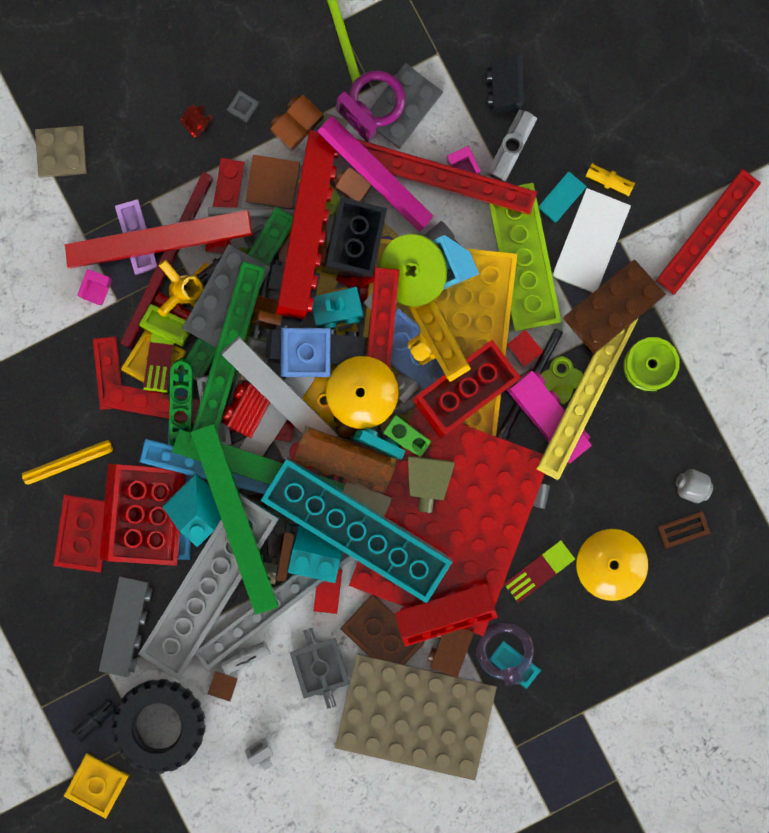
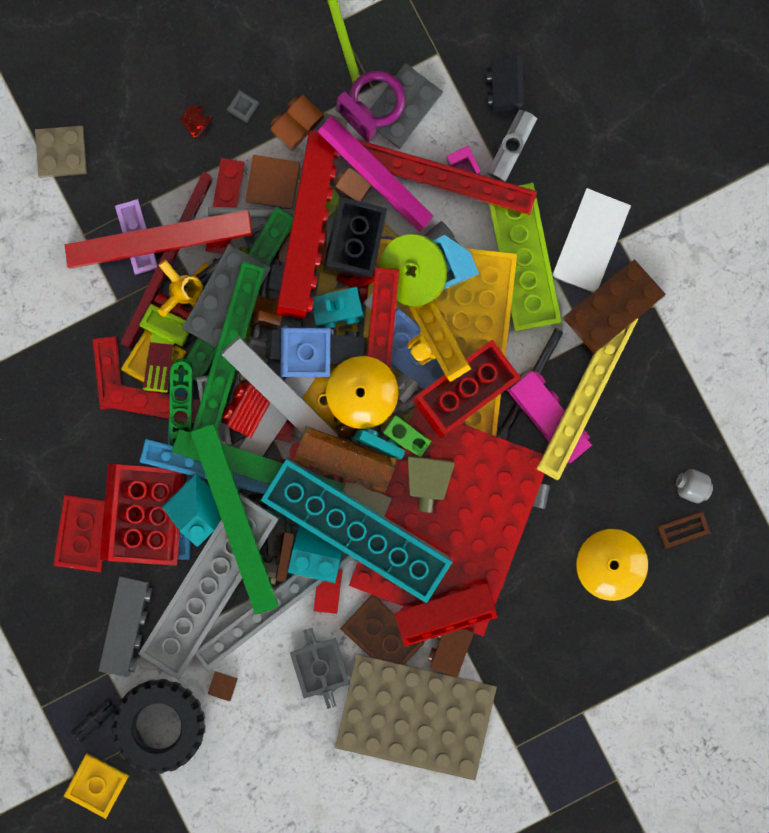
yellow axle [22,440,113,485] -> none
dark pink panel [77,269,112,306] -> none
light grey pin [221,641,271,675] -> none
light grey tile [245,738,273,771] -> none
clear purple piece [476,623,534,686] -> none
teal tile [489,641,541,689] -> none
tile [504,540,575,603] -> none
red panel [506,330,543,368] -> none
teal tile [538,172,587,224] -> none
lime plate [541,356,583,404] -> none
yellow pin [586,163,635,197] -> none
lime wheel [624,337,679,391] -> none
red tile [655,169,761,295] -> none

